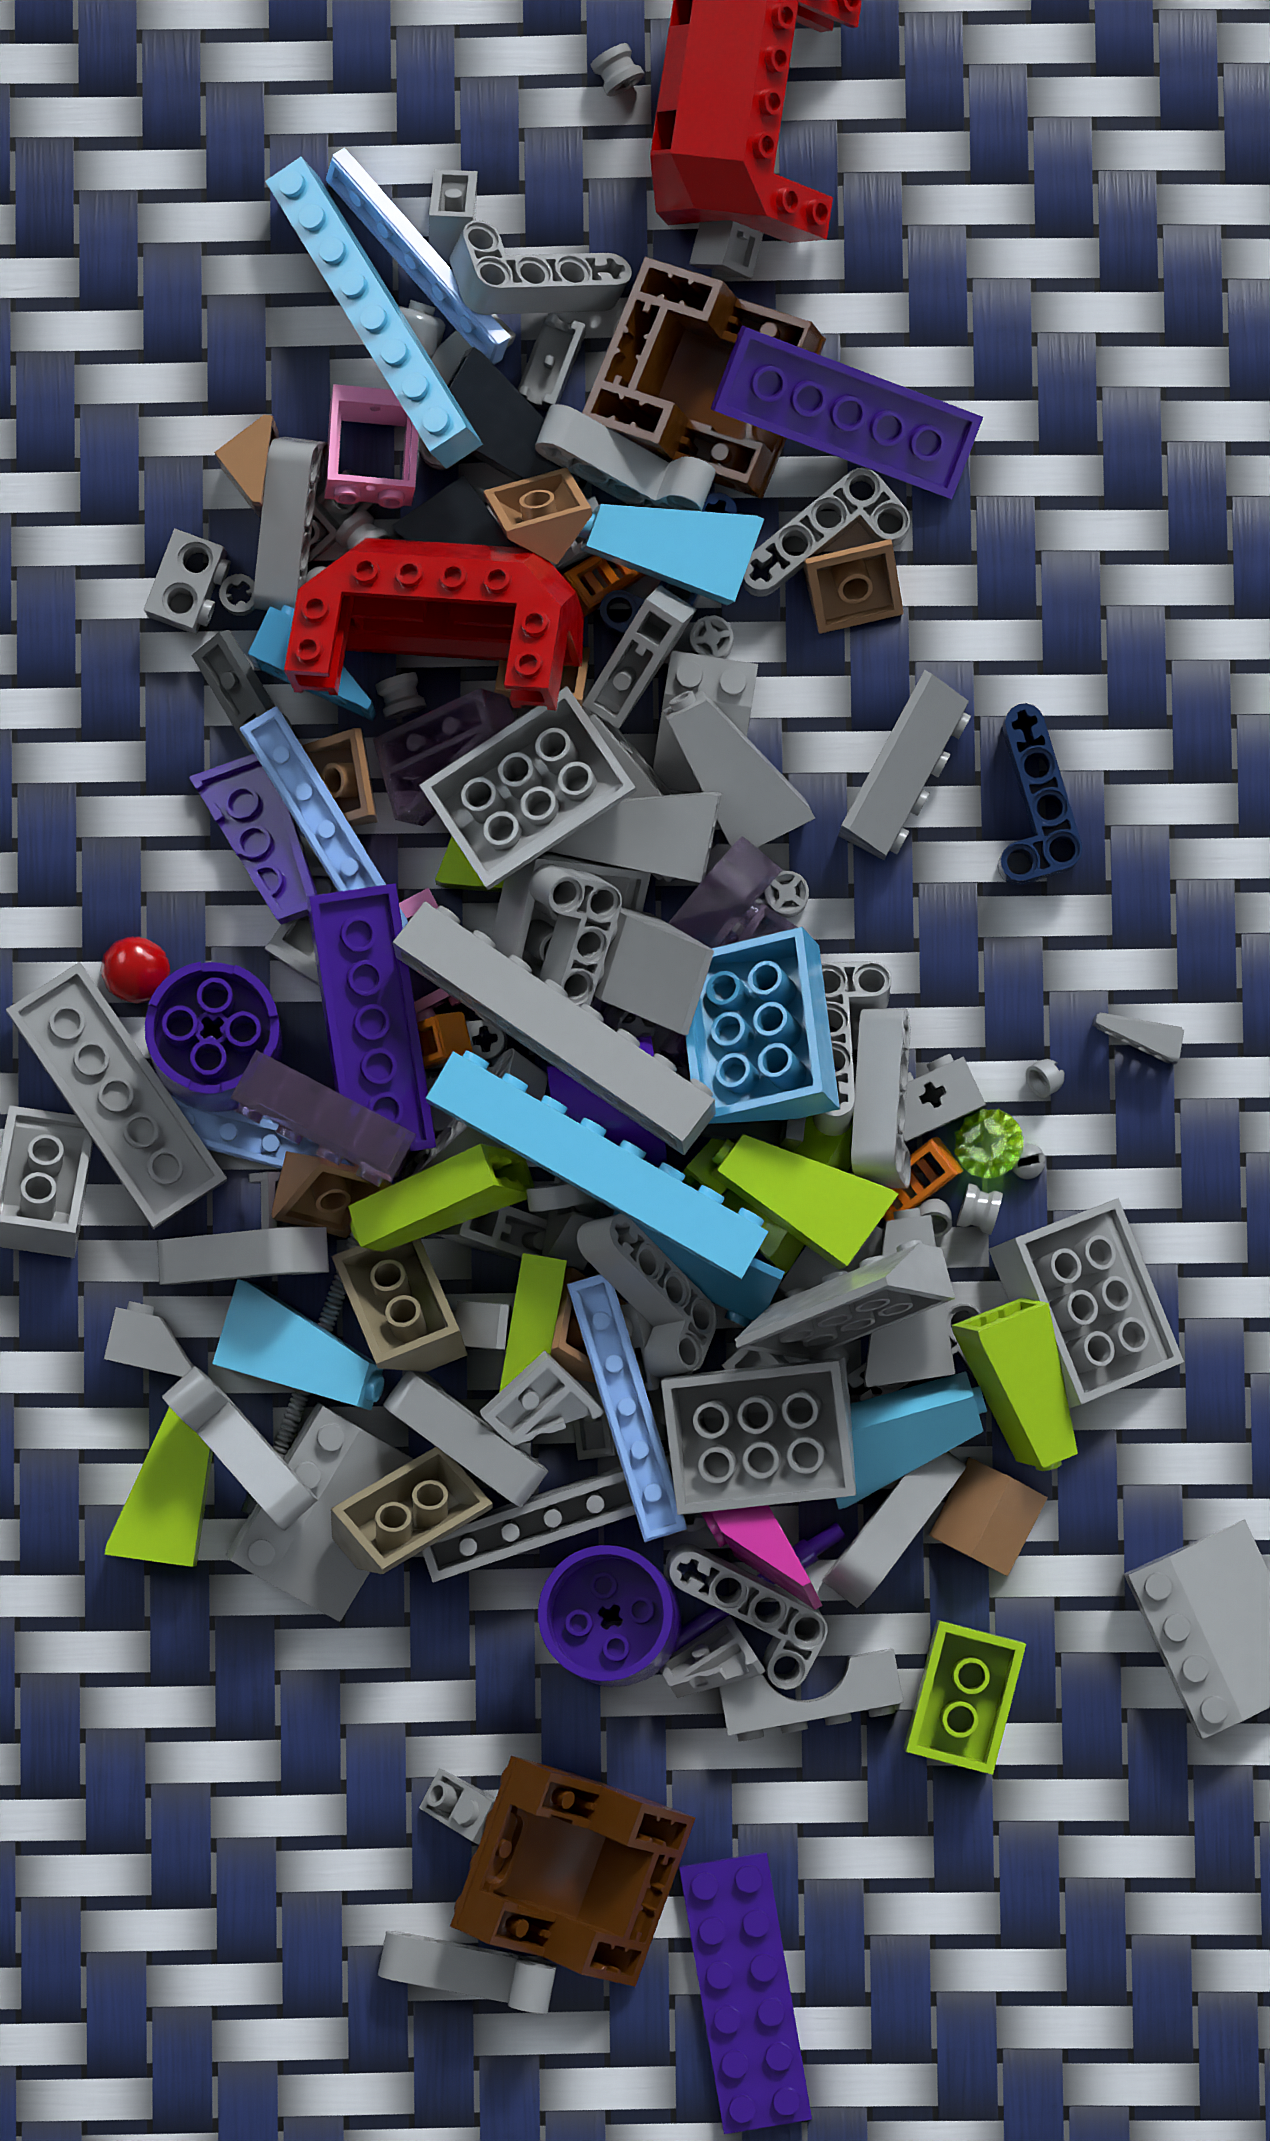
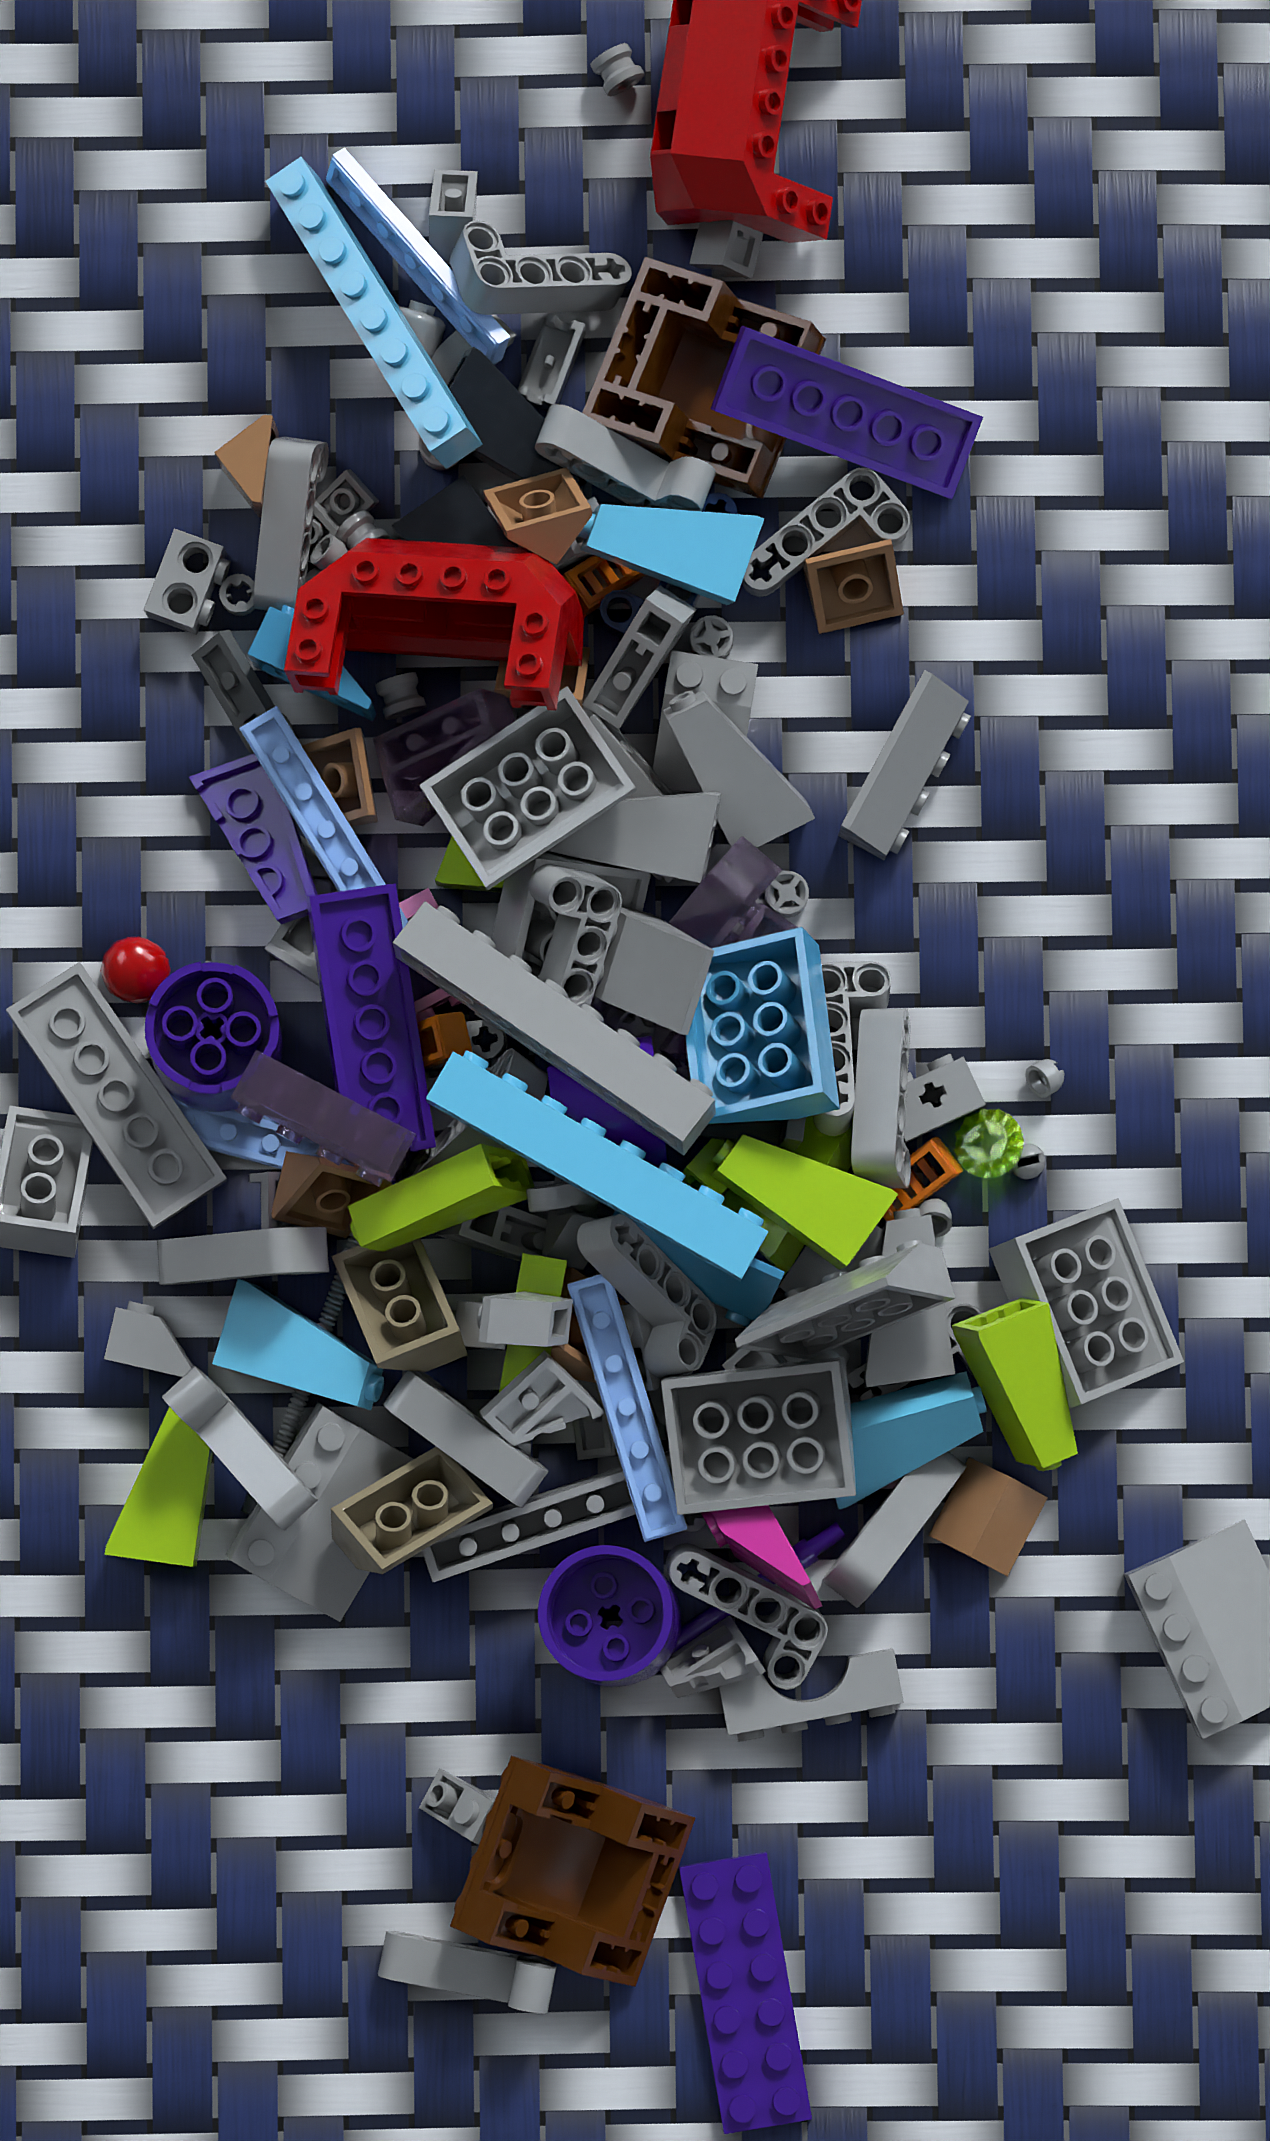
bright pink window [324,384,418,509] -> none
lime brick [903,1620,1026,1775] -> none
light grey wheel [957,1183,1003,1235] -> none
dark blue beam [998,703,1082,886] -> none
light grey slope [1092,1012,1184,1065] -> none
none -> light grey hinge [310,534,348,570]
none -> light grey slope [477,1291,573,1347]

